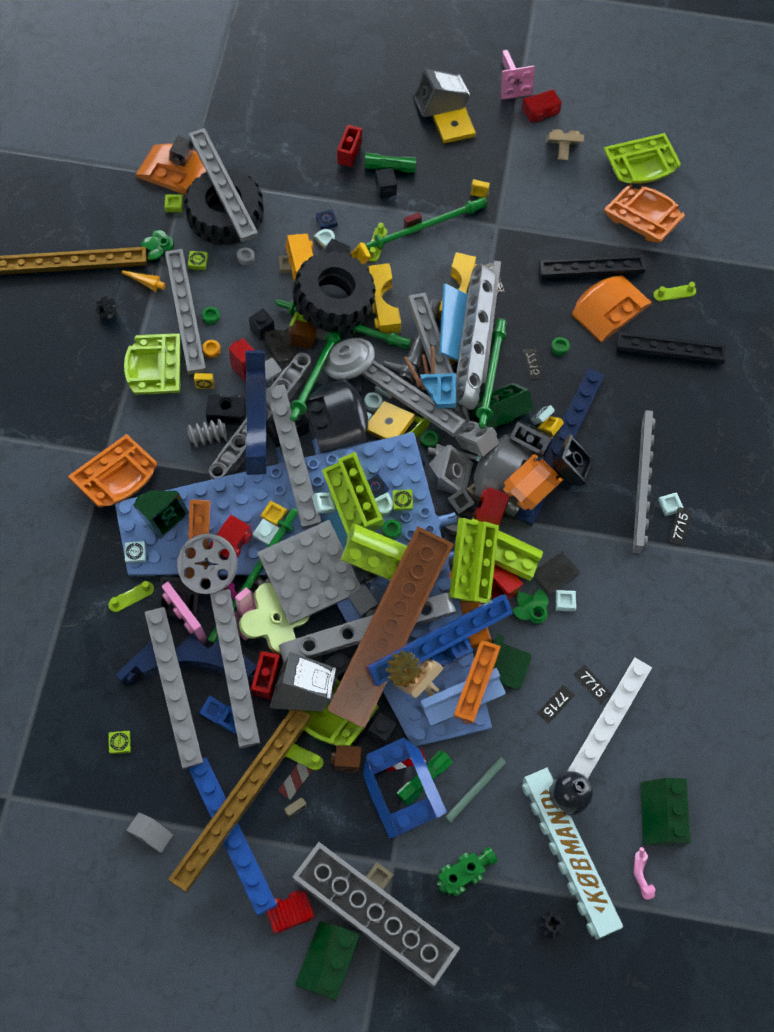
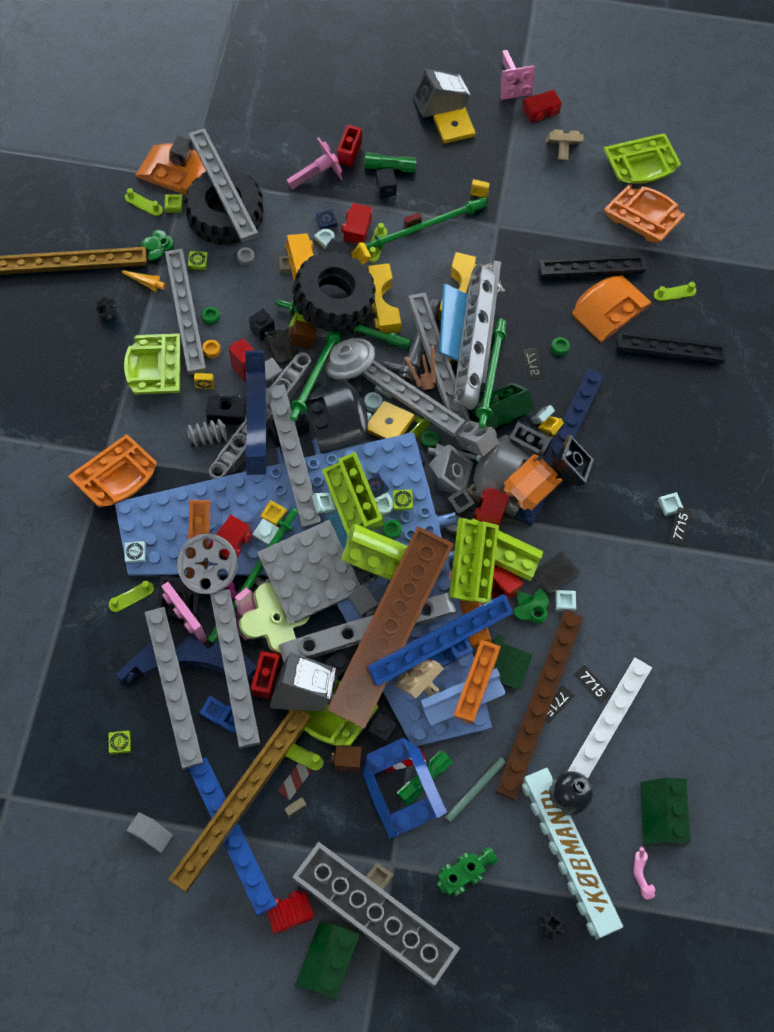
dark green slope [133,491,189,539] -> none
clear yellow gear [385,651,422,687] -> none
dark azure wing [420,373,457,409] -> none
light grey plate [633,410,655,554] -> none
none -> lime piece [125,188,163,216]
none -> bright pink piece [287,137,343,190]
none -> red brick [341,203,372,244]
none -> reddish brown plate [496,610,583,801]

